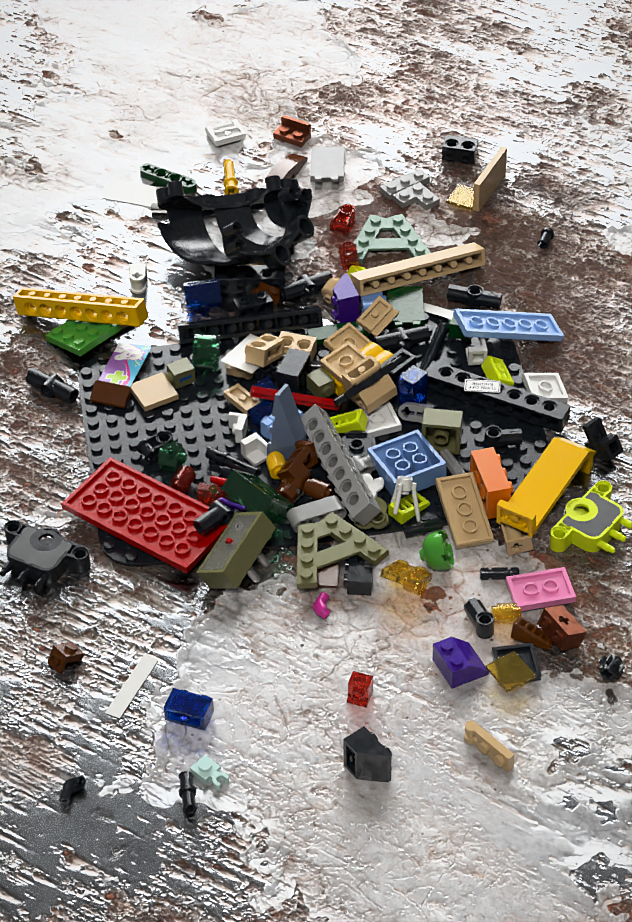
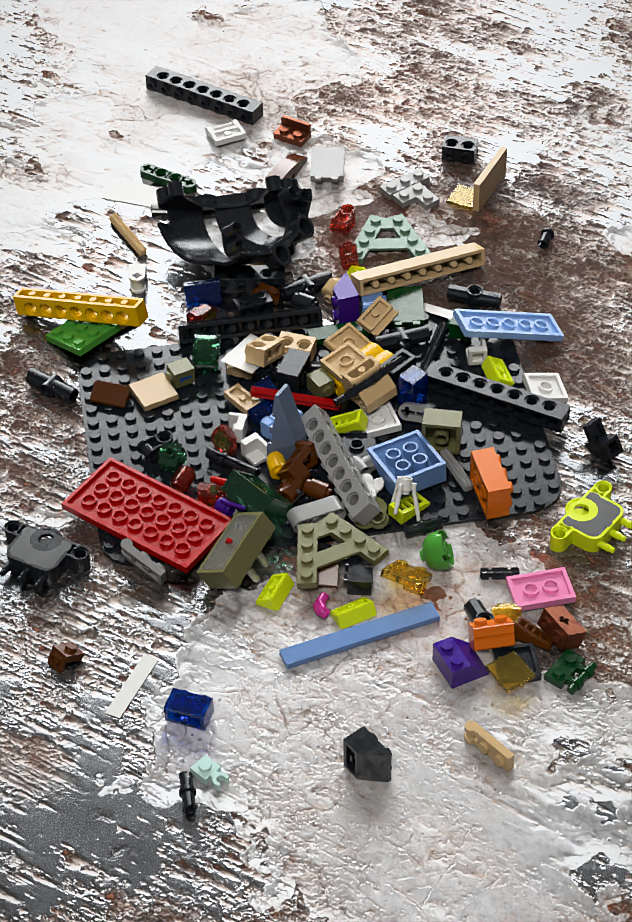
black arm [59,775,86,804] -> none
sticker [99,343,152,387] -> none
black piece [193,500,234,535] -> none
yellow pin [223,159,239,195] -> none
clear red brick [347,671,373,708] -> none
tan tile [435,472,495,549] -> none
white sticker [464,379,501,393] -> none
black piece [483,426,523,451] -> none
yellow panel [496,437,597,538] -> none
tan piece [500,522,533,555] -> none
black gear [597,654,625,680] -> none
none -> tan axle [109,213,147,256]
none -> light grey plate [121,538,167,585]
none -> black brick [145,66,263,125]
none -> clear red rock [186,304,217,322]
none -> rock [211,424,238,455]
none -> neon yellow slope [255,573,294,611]
none -> medium blue tile [279,602,440,669]
none -> black brick [291,292,319,309]
none -> neon yellow slope [330,597,377,629]
none -> orange brick [468,615,515,651]
none -> dark green plate [544,649,597,694]

